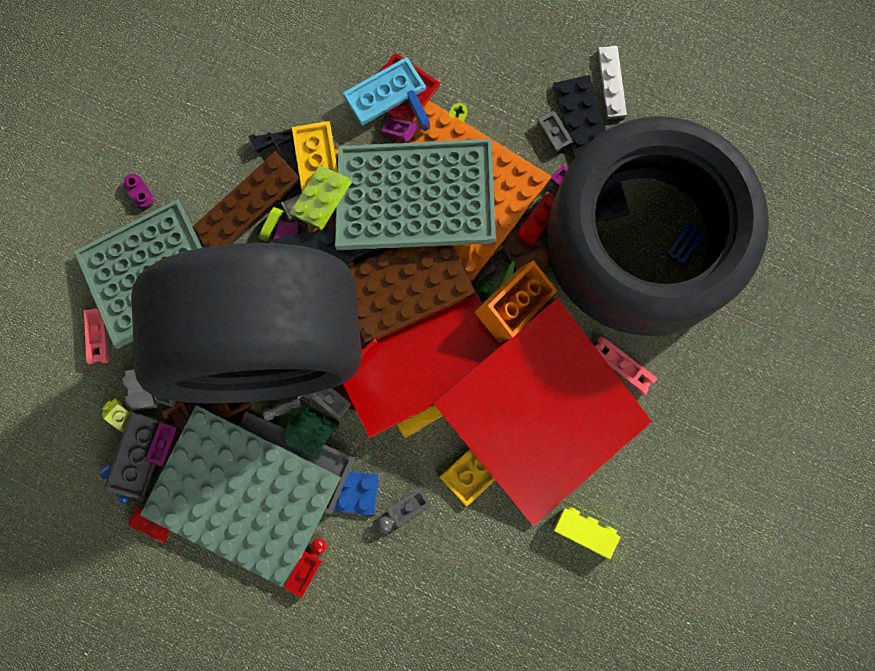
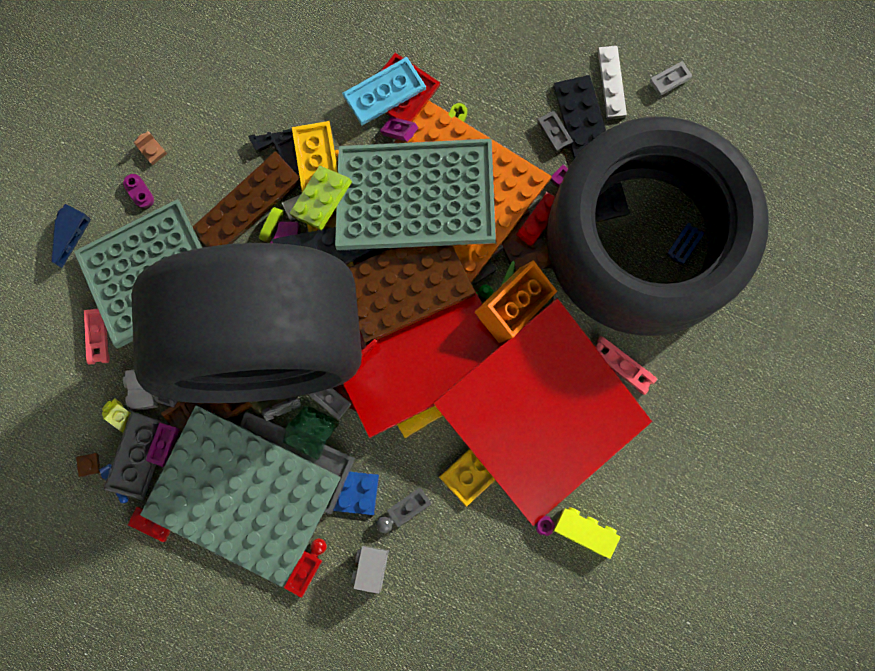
blue tile [407,90,430,132] -> none
none -> dark blue slope [52,204,91,268]
none -> reddish brown plate [76,453,101,477]
none -> nougat bracket [134,131,167,165]
none -> light grey brick [351,546,389,594]
none -> magenta plate [535,516,555,536]
none -> light grey plate [649,61,692,96]

